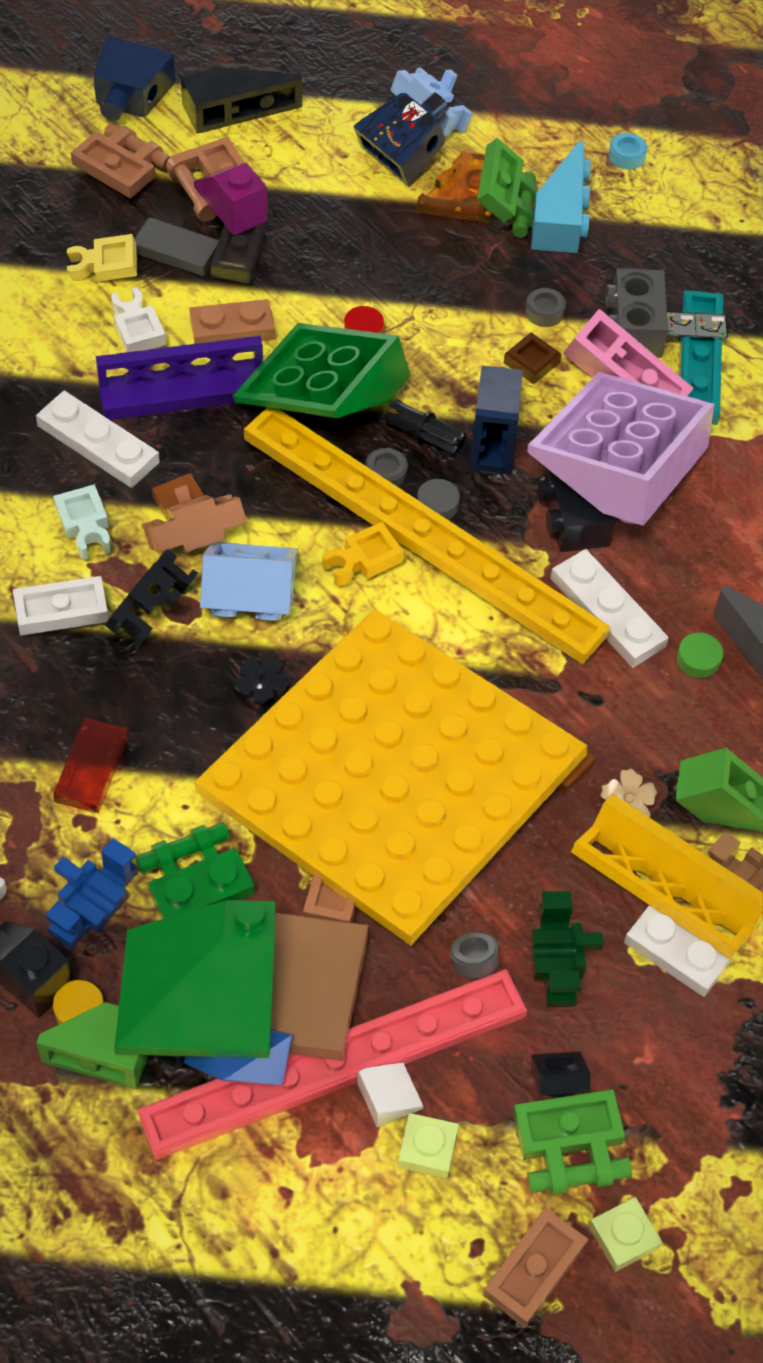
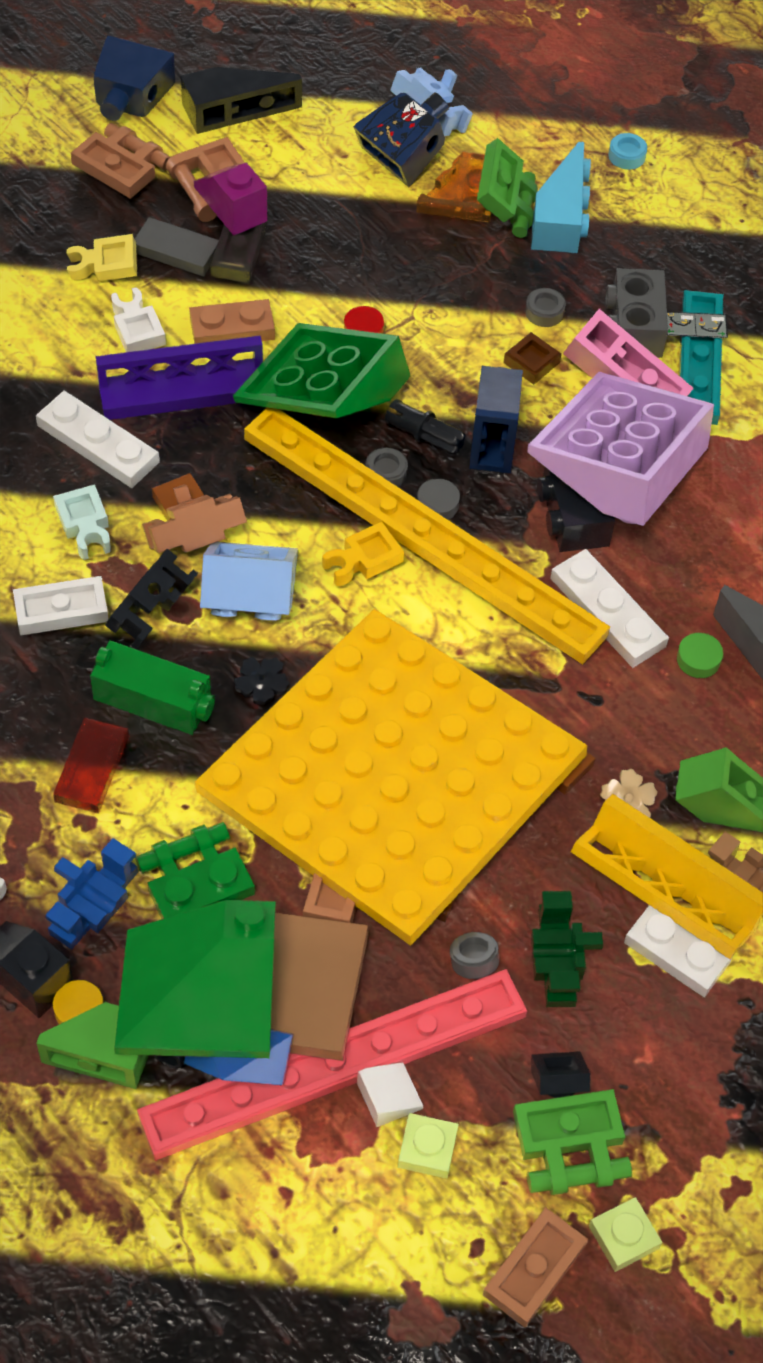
none -> green brick [90,640,215,735]

